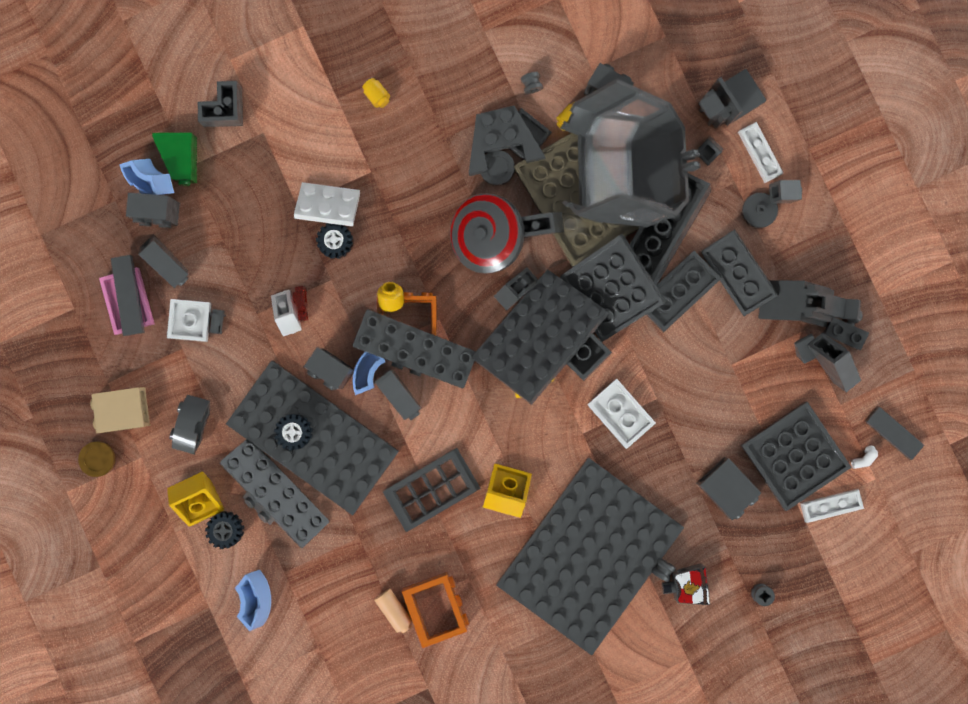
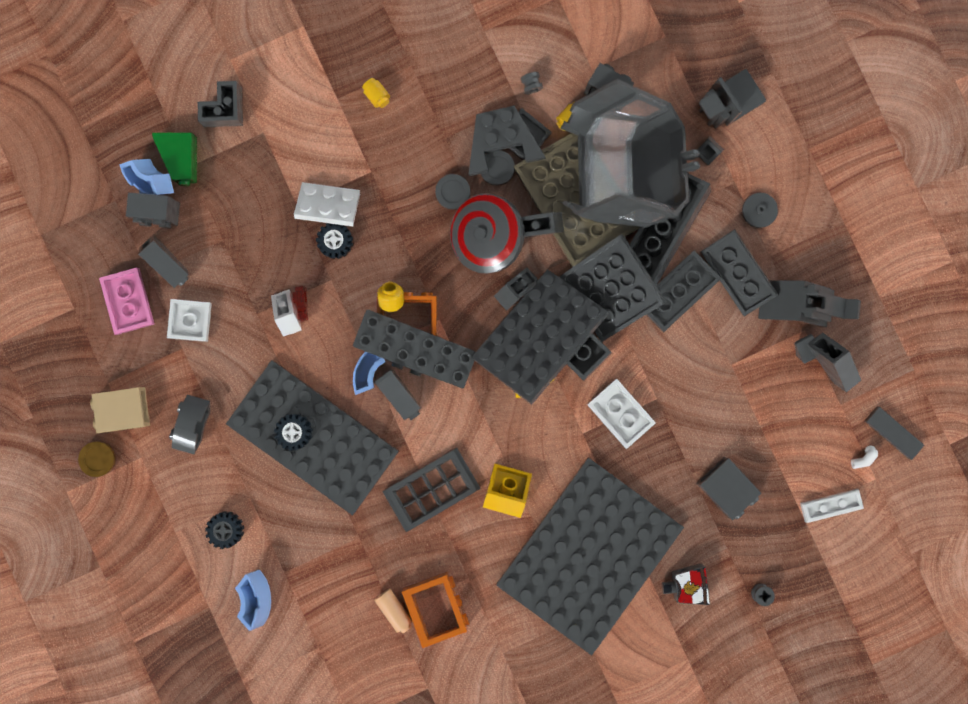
dark grey tile [111,255,145,336] -> none
yellow slope [167,471,224,527] -> none
dark grey pin [209,309,226,334] -> none
dark grey bracket [220,439,329,548] -> none
dark grey brick [304,347,354,390] -> none
dark grey wheel [651,558,676,582] -> none
white tile [738,122,783,183] -> none
dark grey plate [741,402,852,511] -> none
dark grey brick [769,180,802,204] -> none
dark grey plate [824,310,869,351] -> none
none -> dark grey piece [435,174,470,210]

